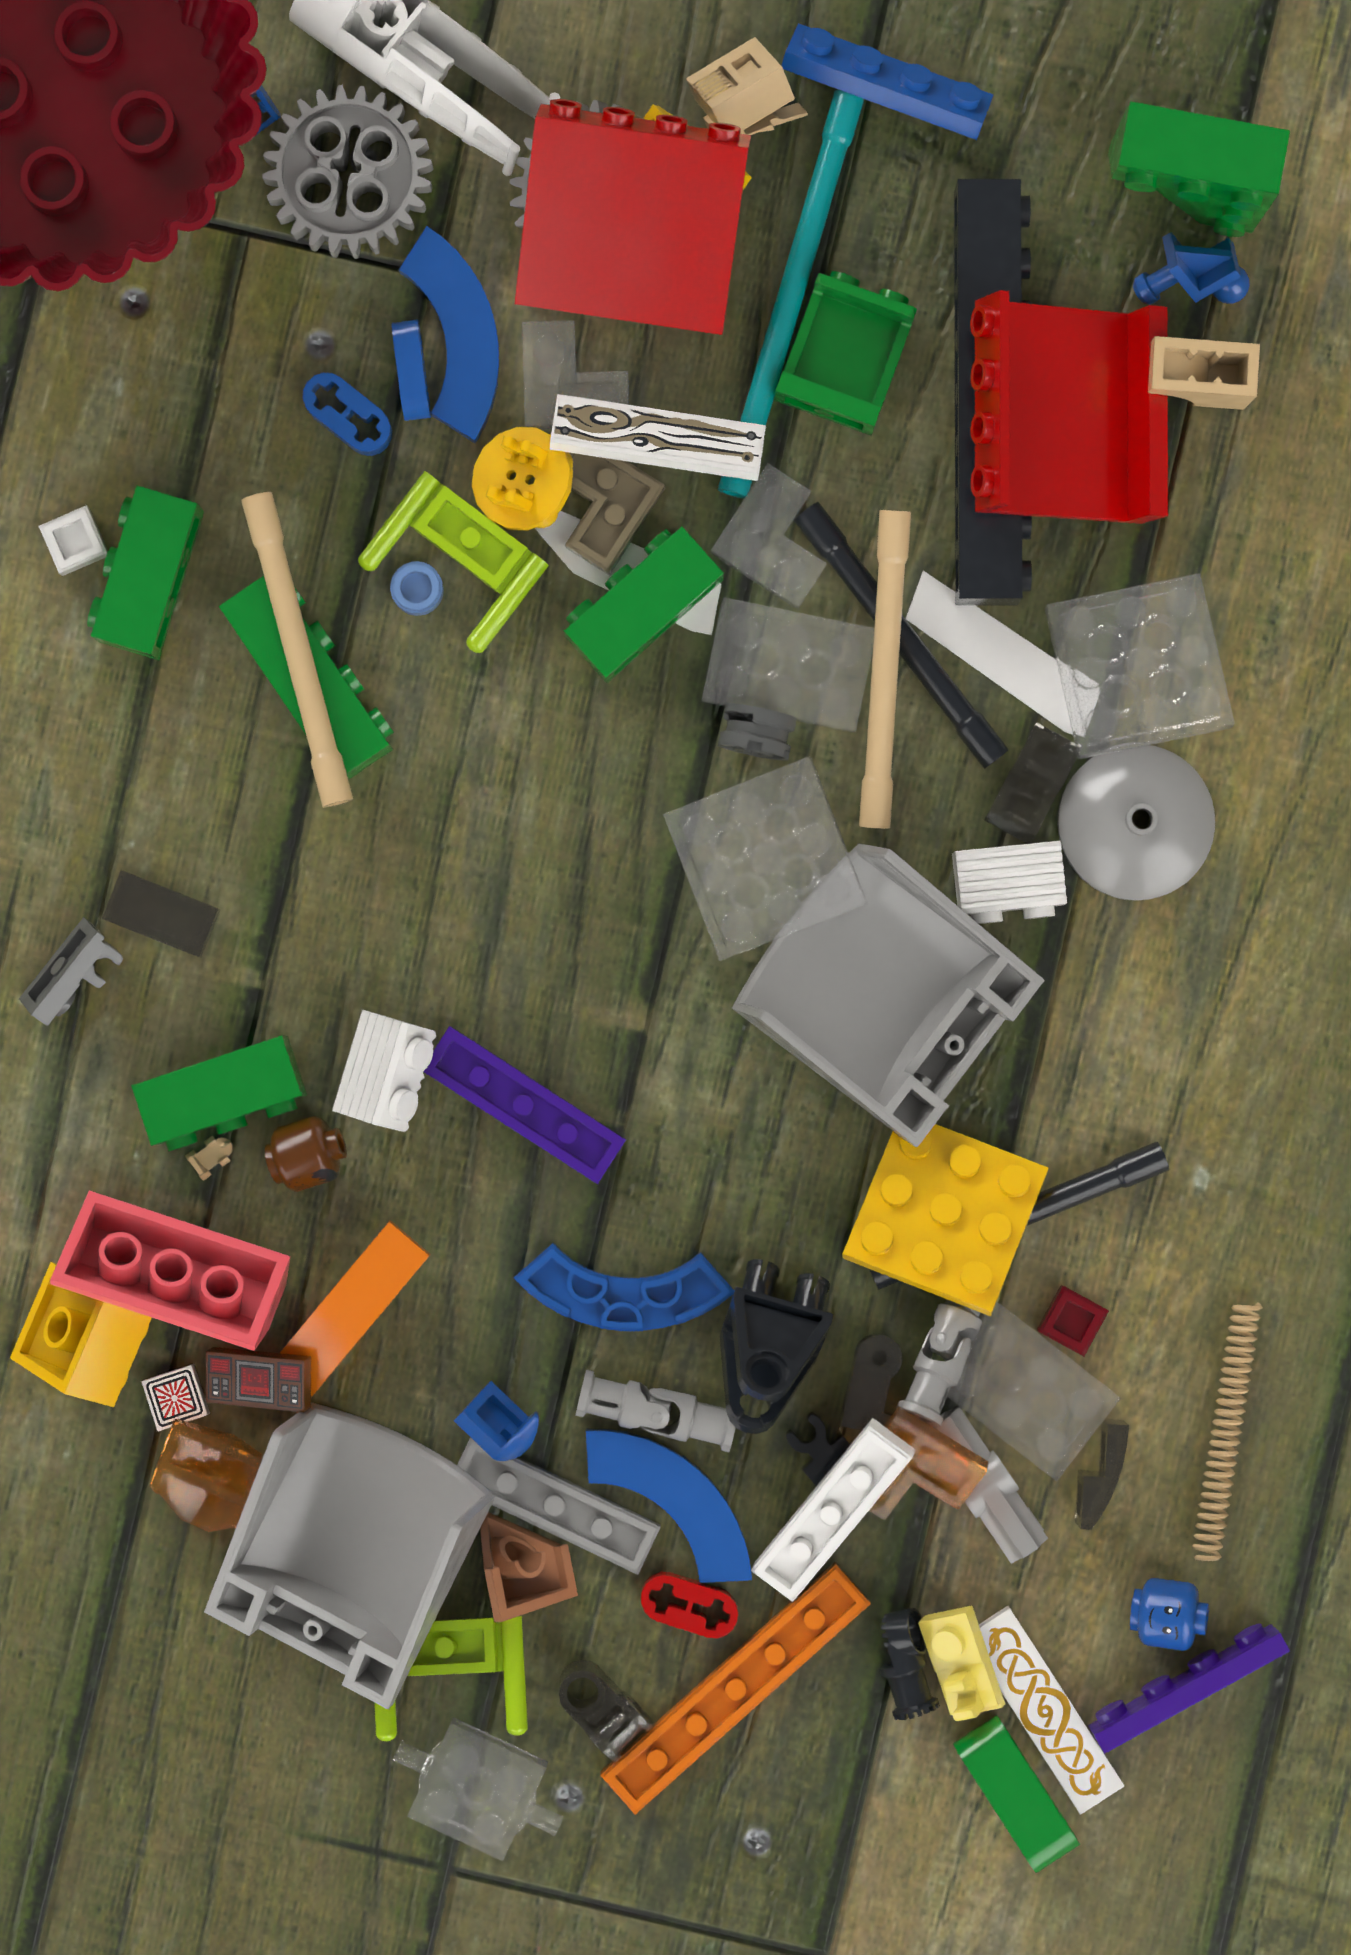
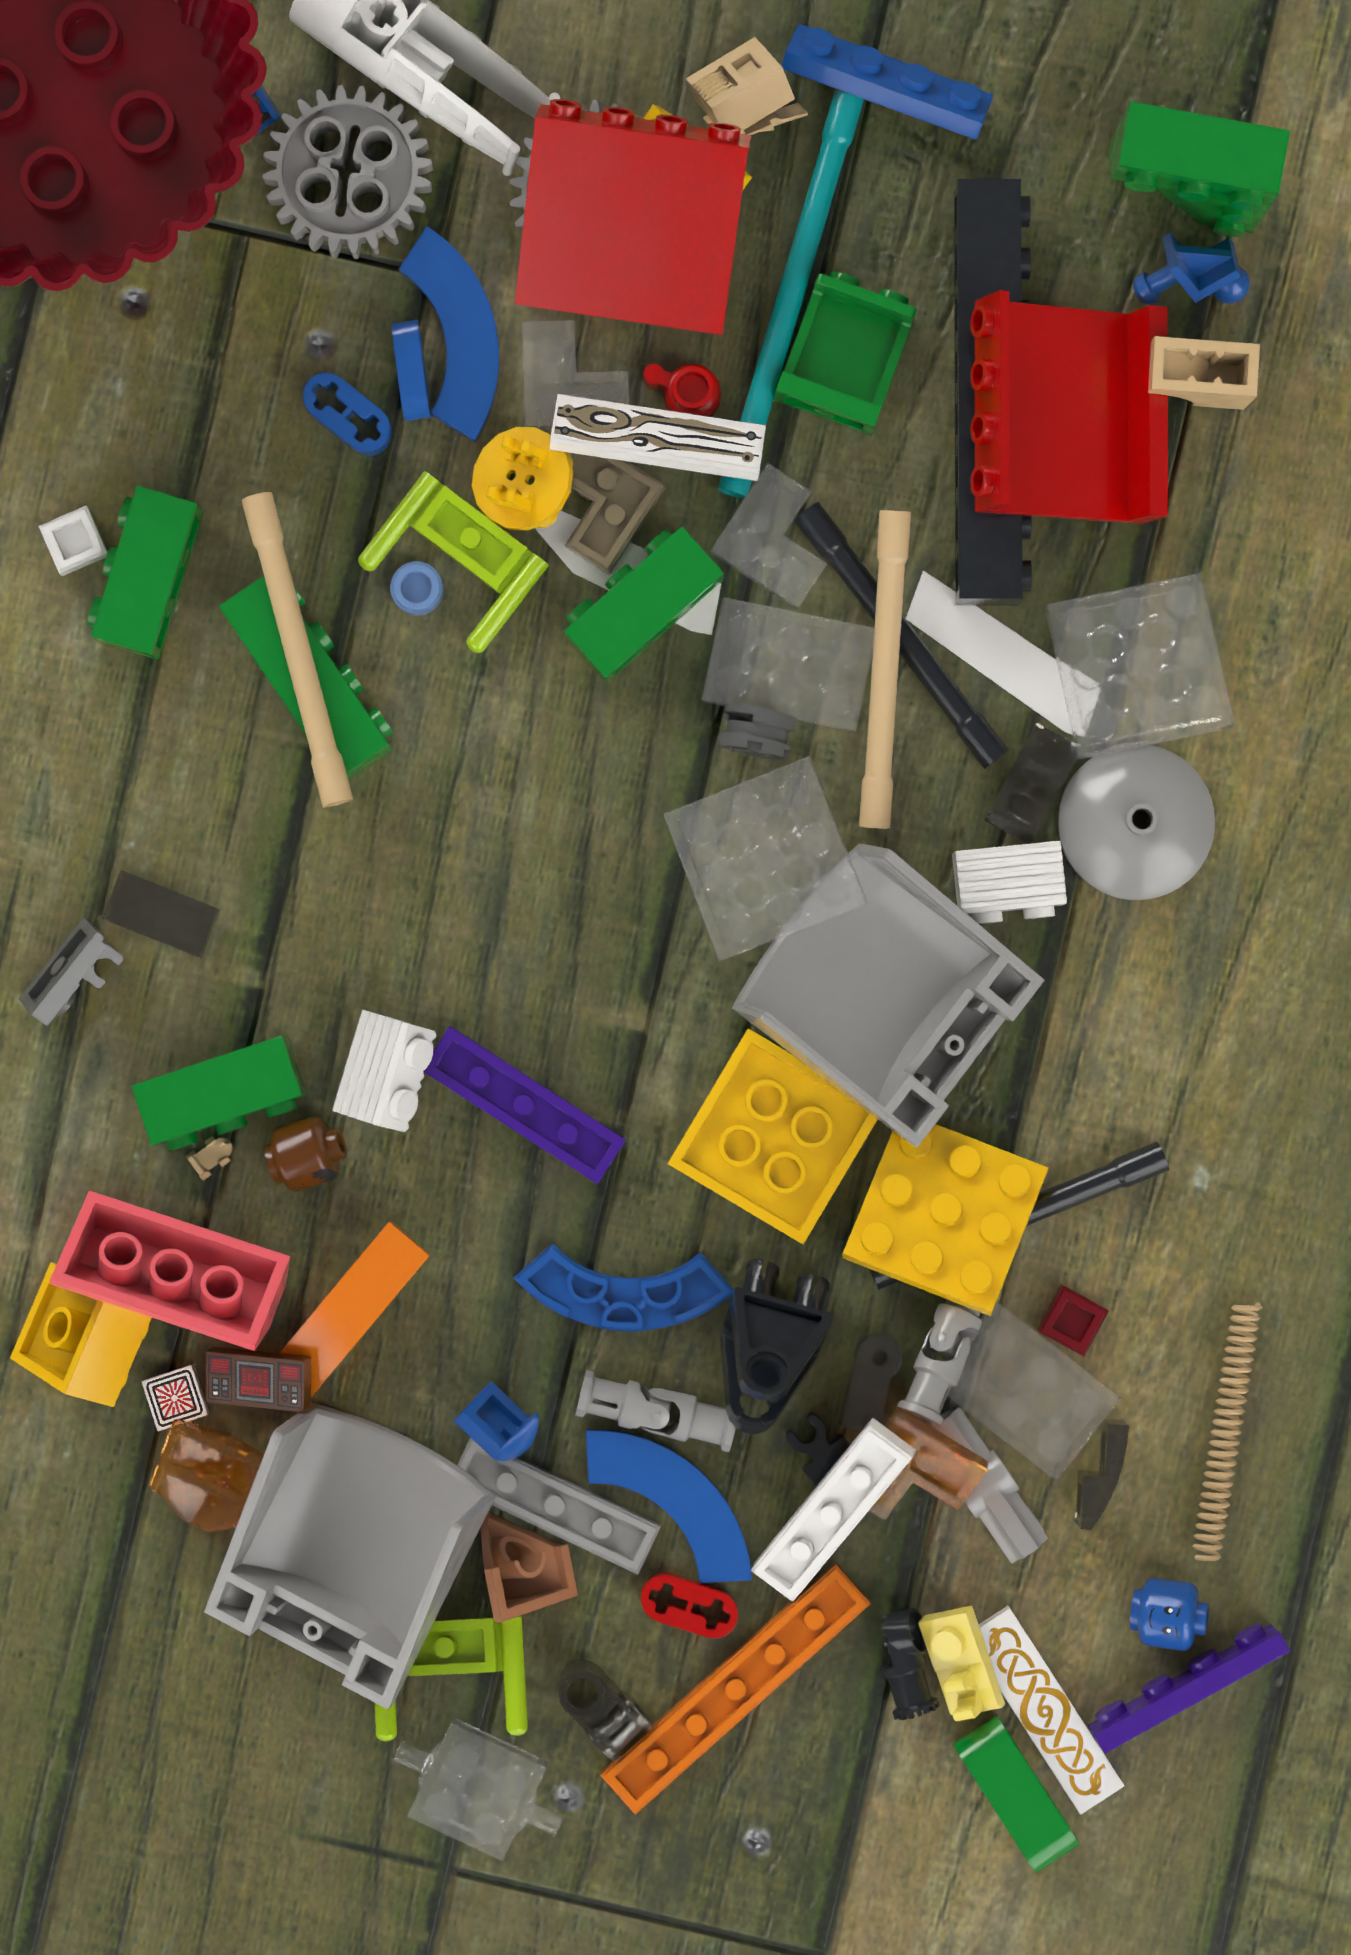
none -> red piece [643,363,722,417]
none -> yellow plate [667,1028,878,1244]

